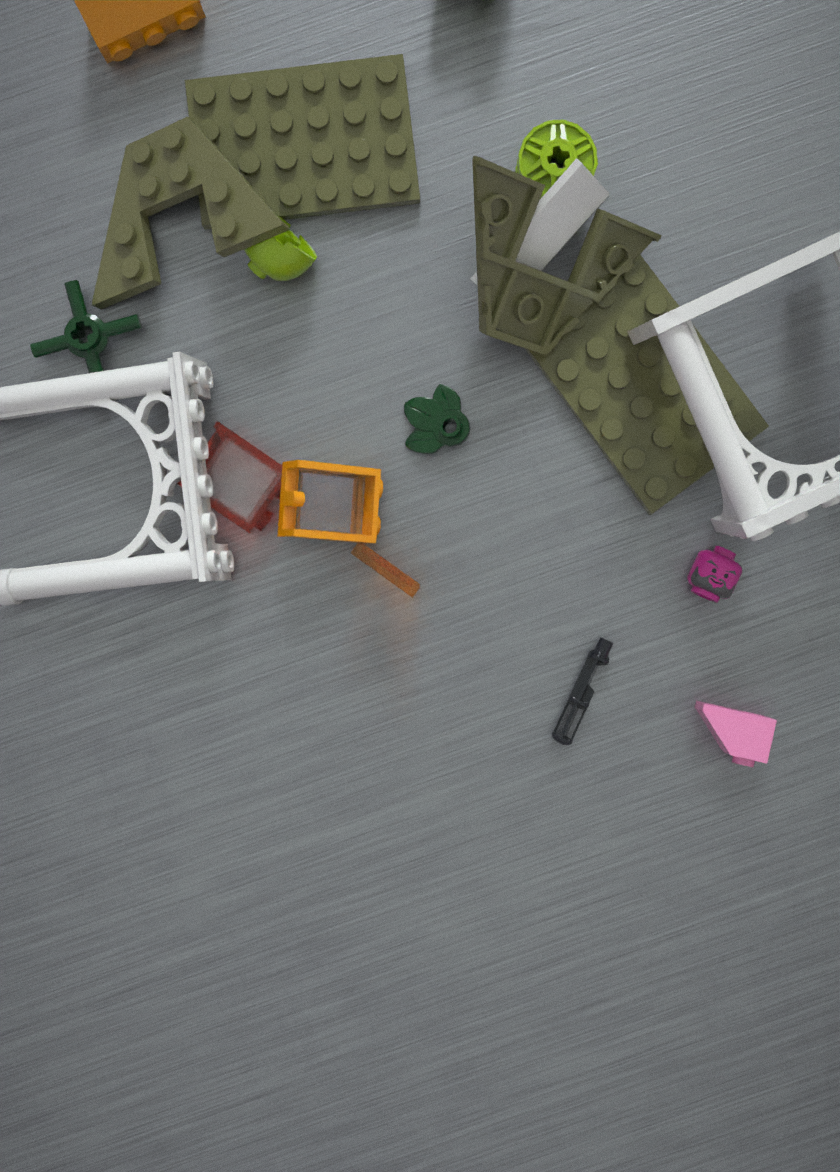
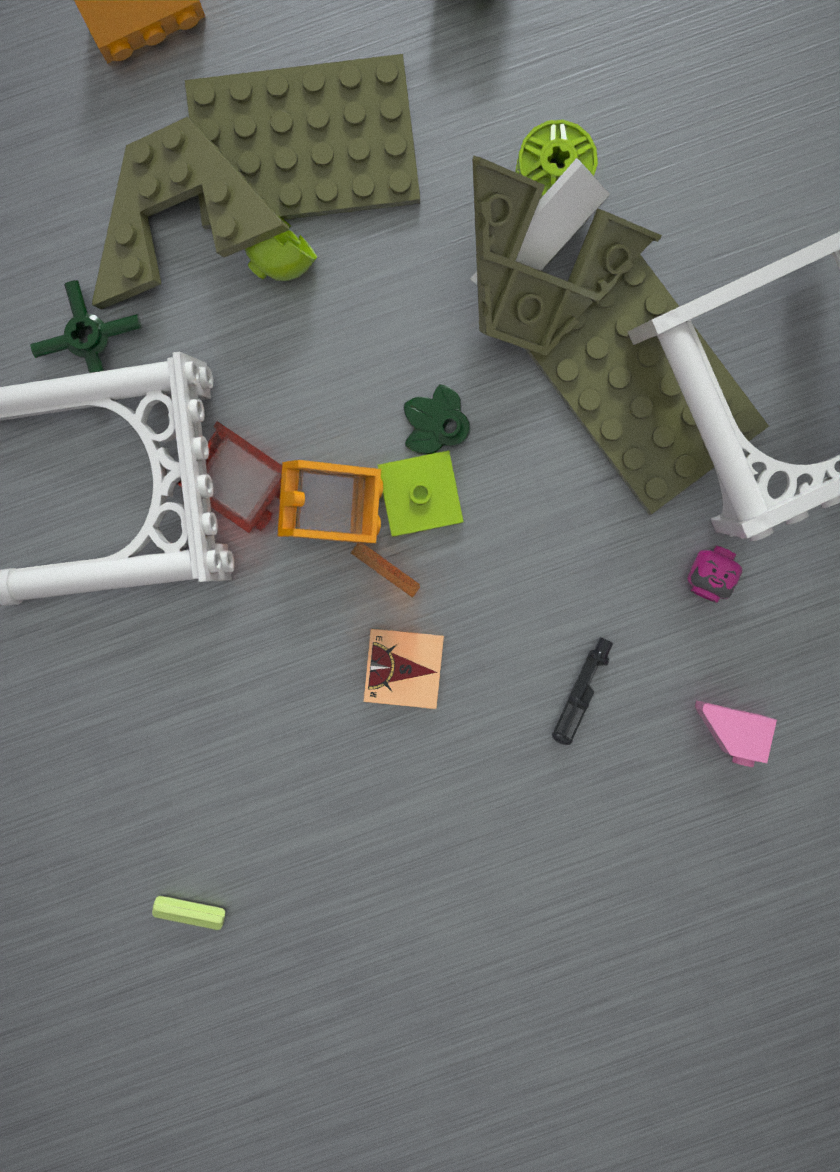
none -> yellowish green axle [152,896,226,930]
none -> light nougat tile [363,628,444,709]
none -> lime plate [377,450,464,537]

